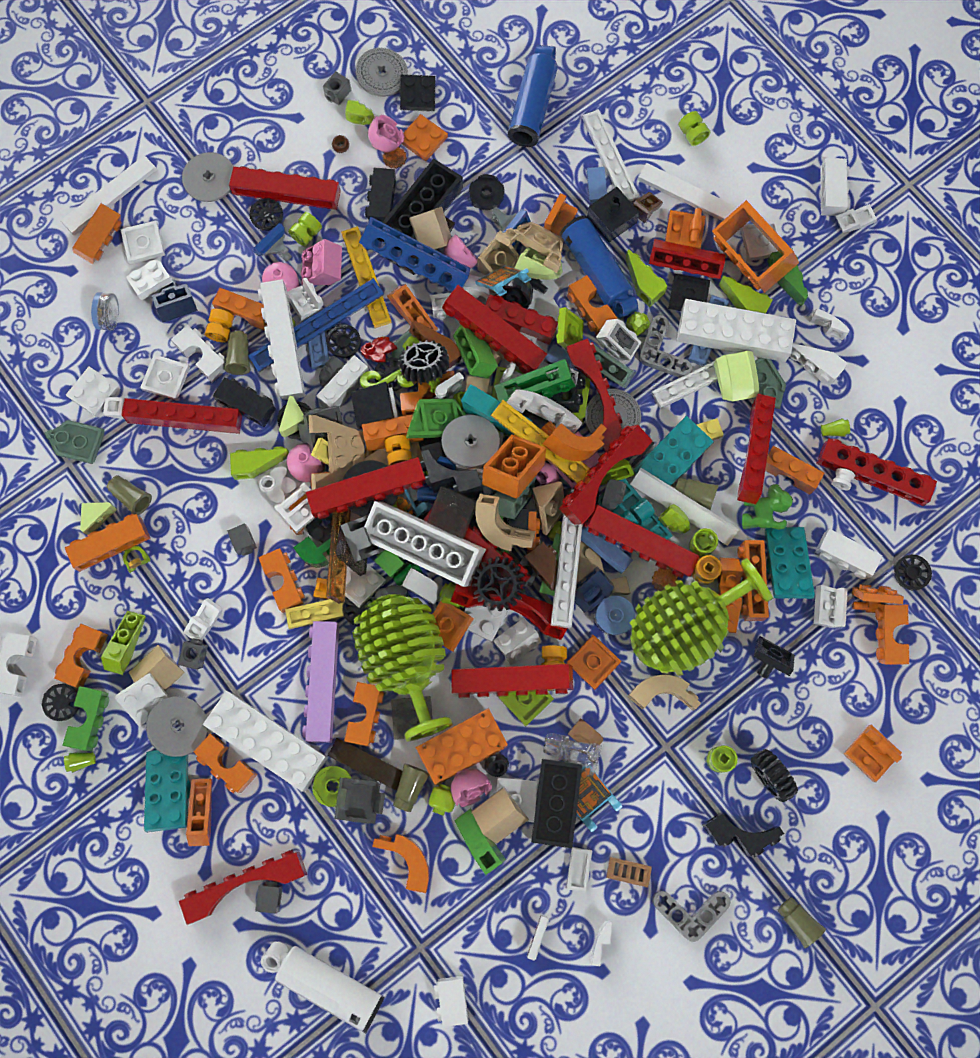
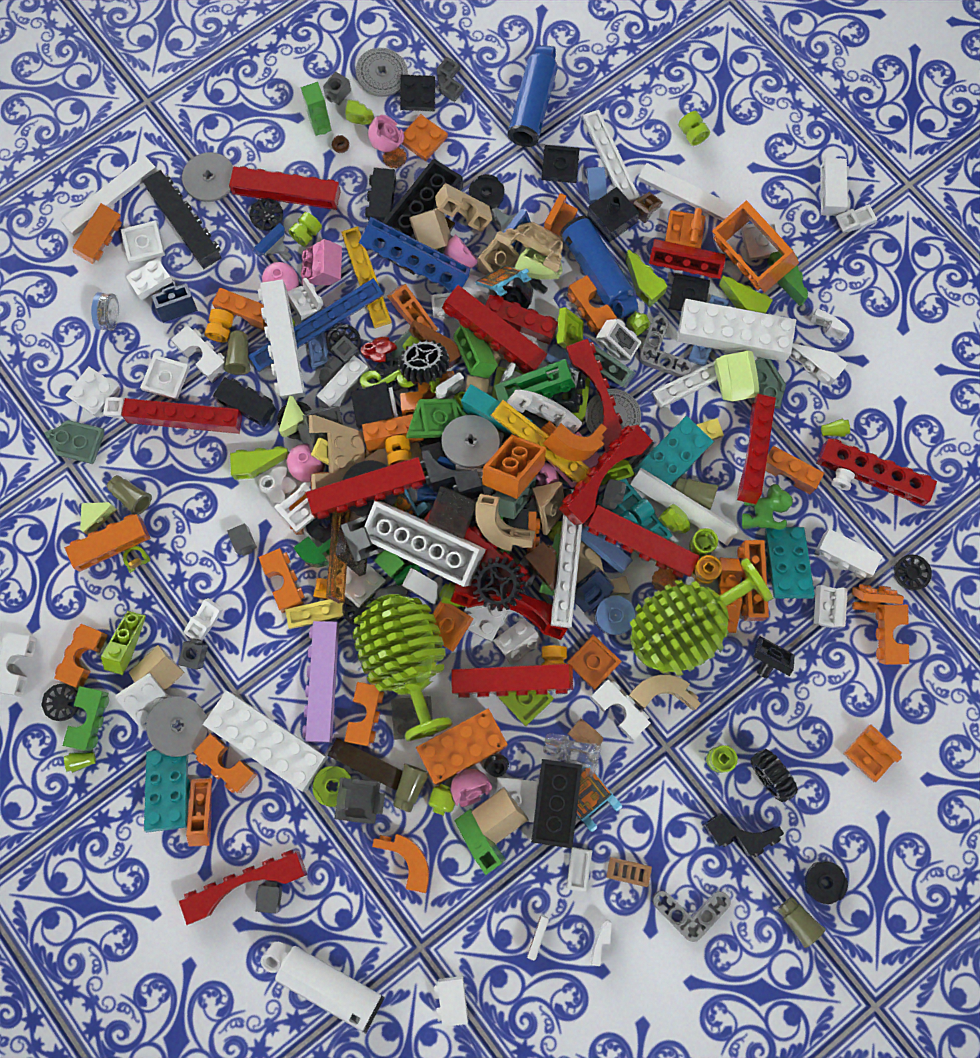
none -> black brick [143,170,222,269]
none -> bright green brick [301,82,332,136]
none -> dark grey brick [331,335,360,364]
none -> tan arch [435,183,492,232]
none -> dark grey tile [436,56,465,102]
none -> black plate [541,145,580,183]
none -> white arch [590,680,650,741]
none -> black plate [805,861,848,905]

